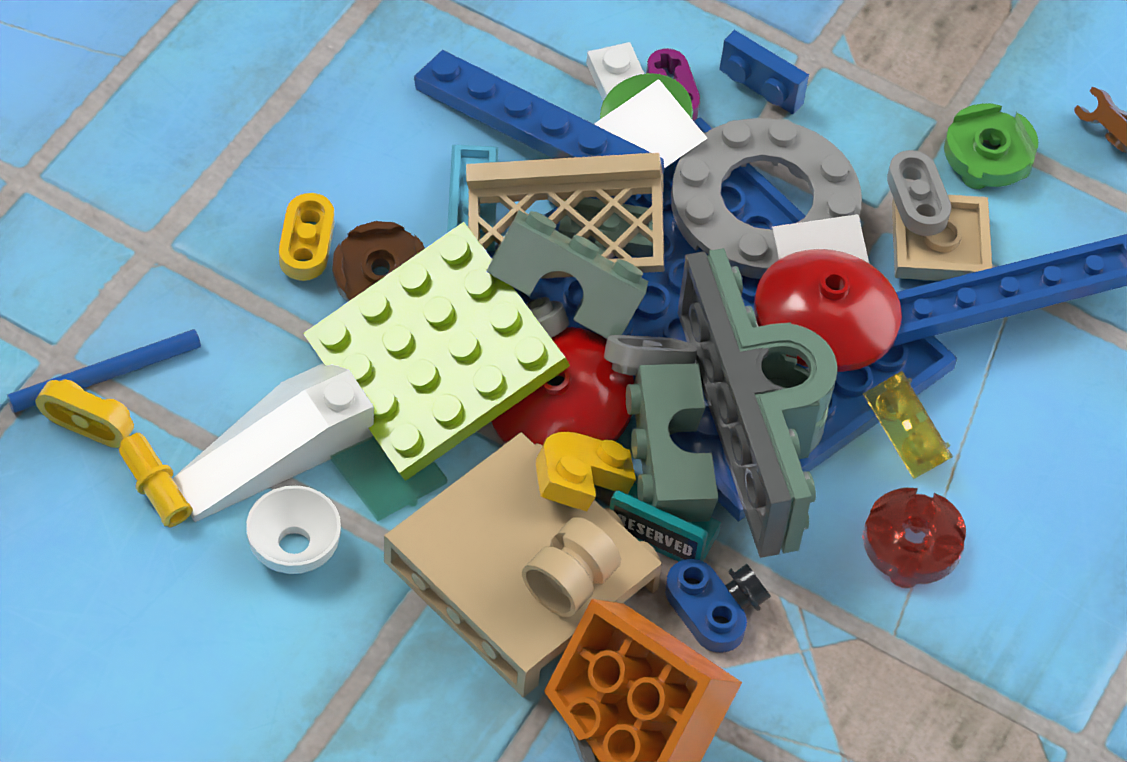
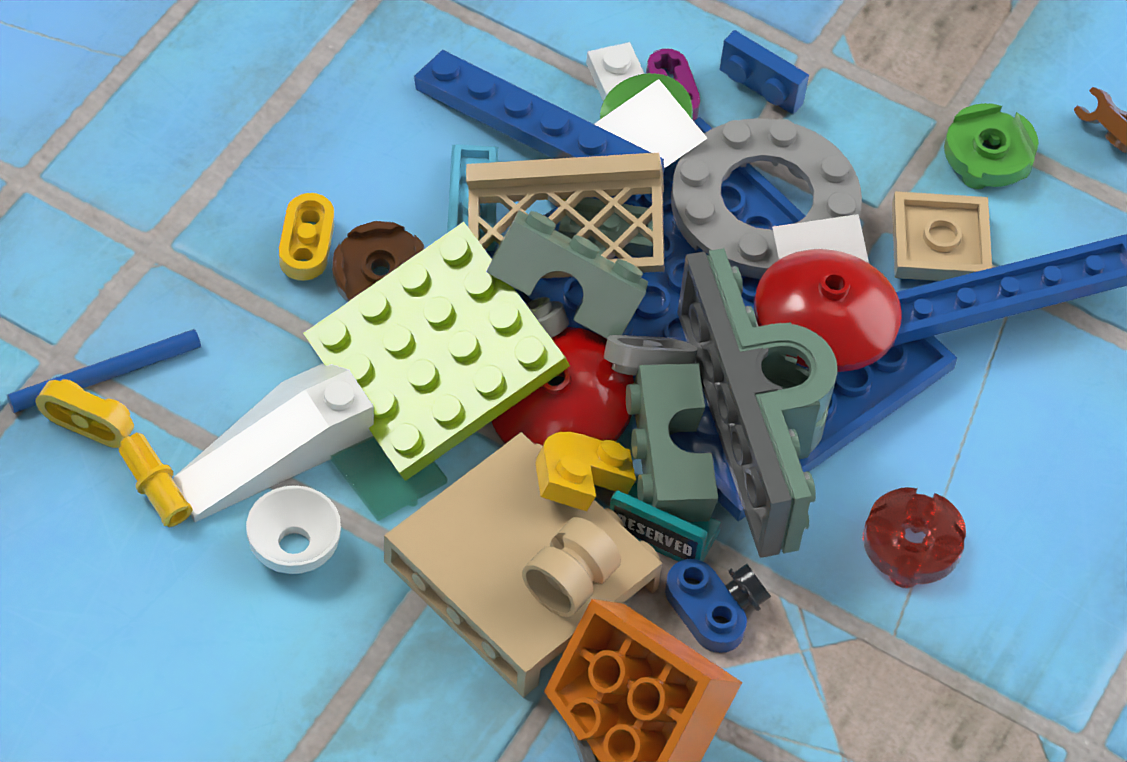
clear yellow hinge [863,371,953,479] -> none
light grey plate [887,150,951,236] -> none

